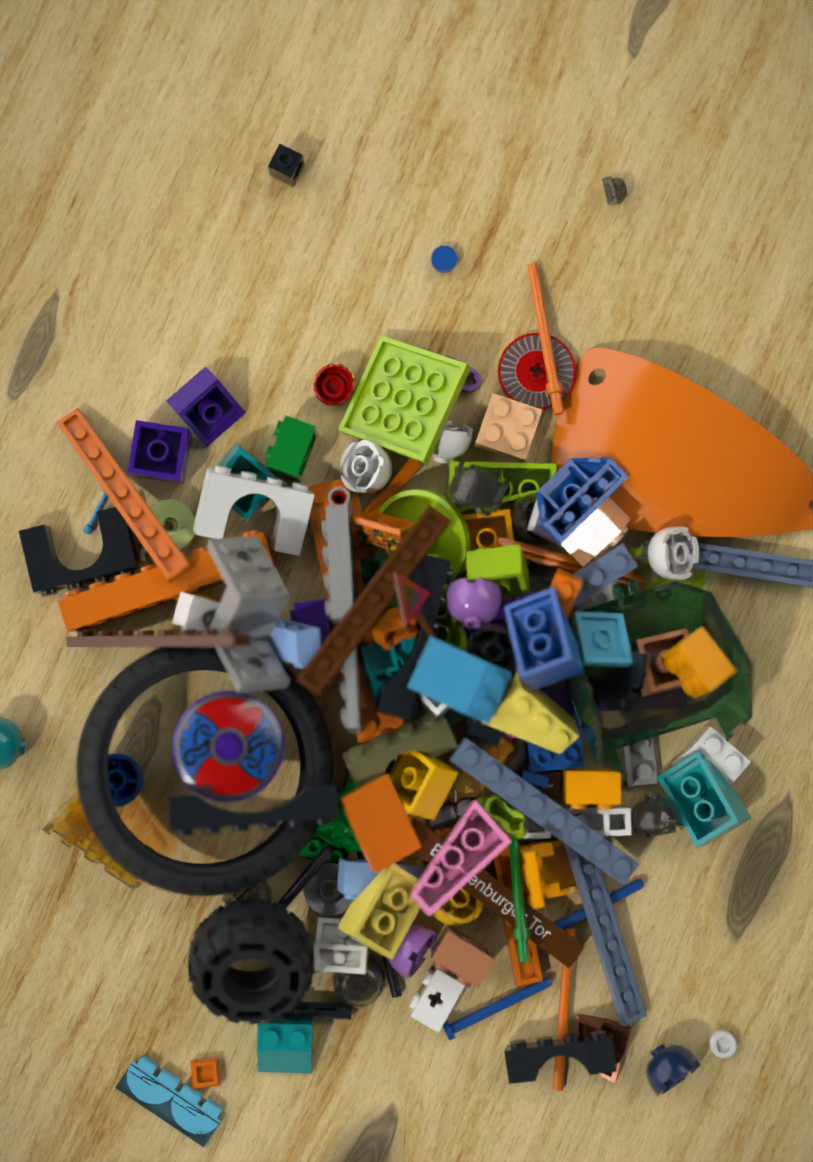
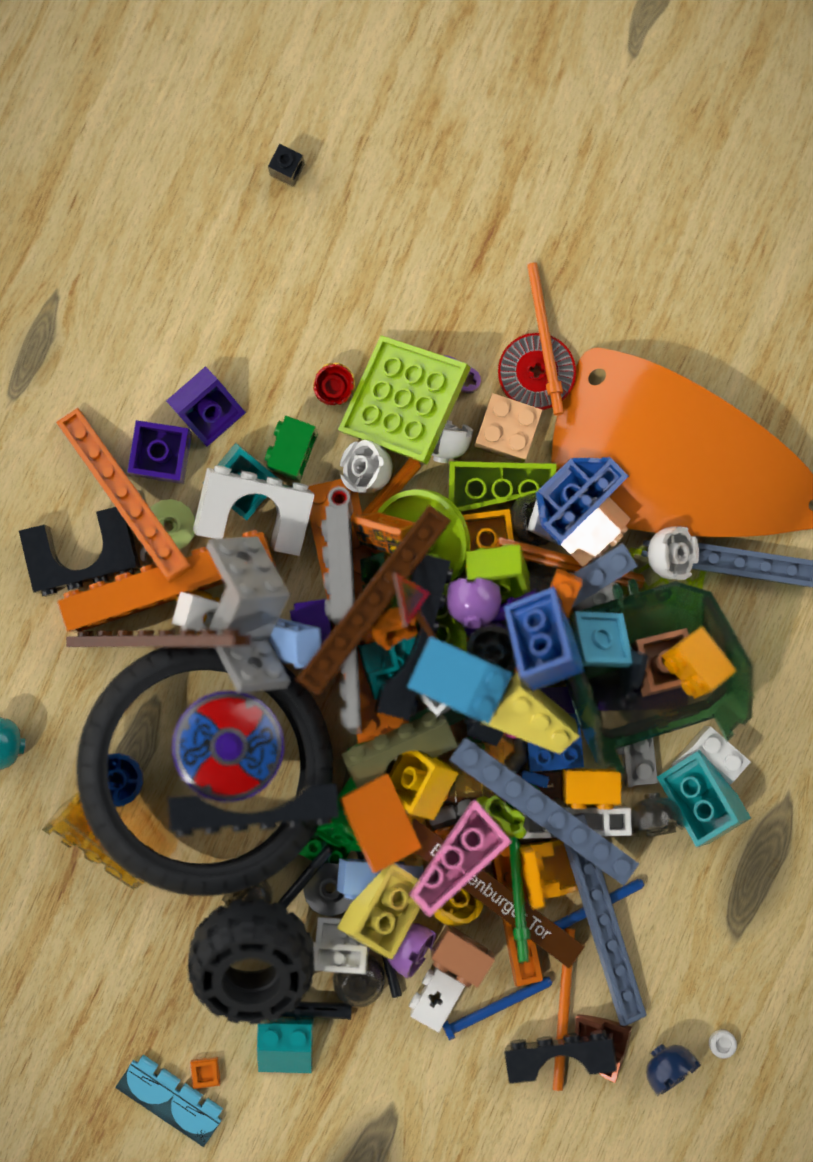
dark azure hinge [83,490,108,534] -> none
blue tile [431,245,457,273] -> none
clear smoke brick [448,461,510,517] -> none
clear smoke plate [602,176,627,205] -> none

